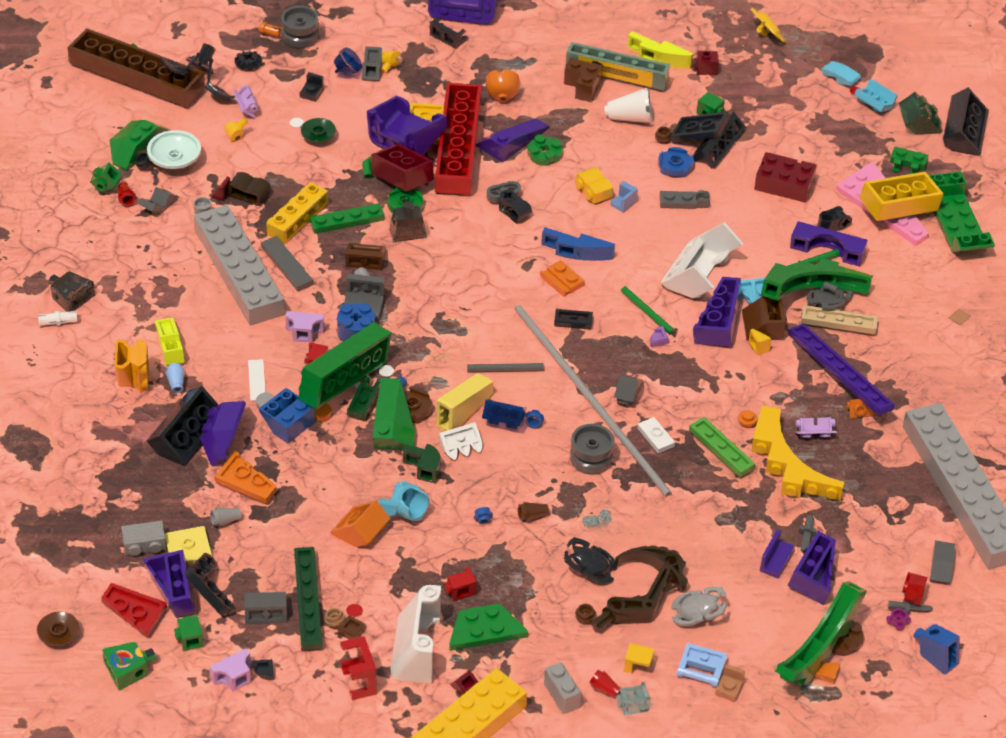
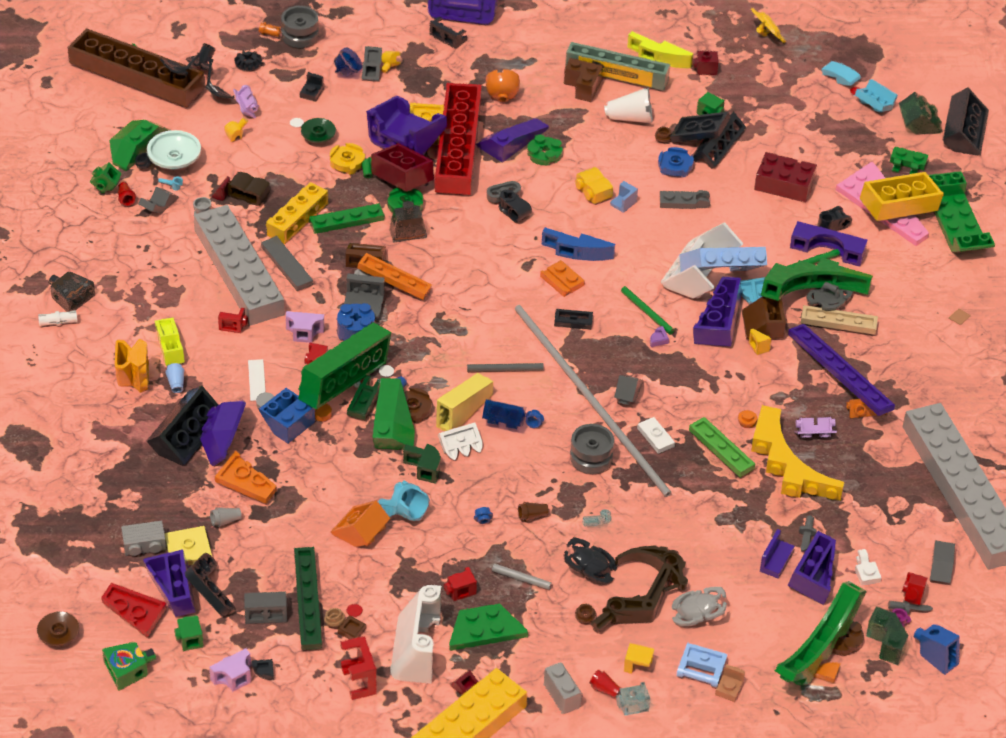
none -> medium azure hand [158,177,183,191]
none -> red bracket [218,308,248,334]
none -> yellow plate [330,143,365,174]
none -> orange plate [357,253,432,300]
none -> light grey bar [492,563,552,590]
none -> light blue arch [679,247,767,272]
none -> white plate [855,549,882,586]
none -> clear green brick [866,606,909,666]

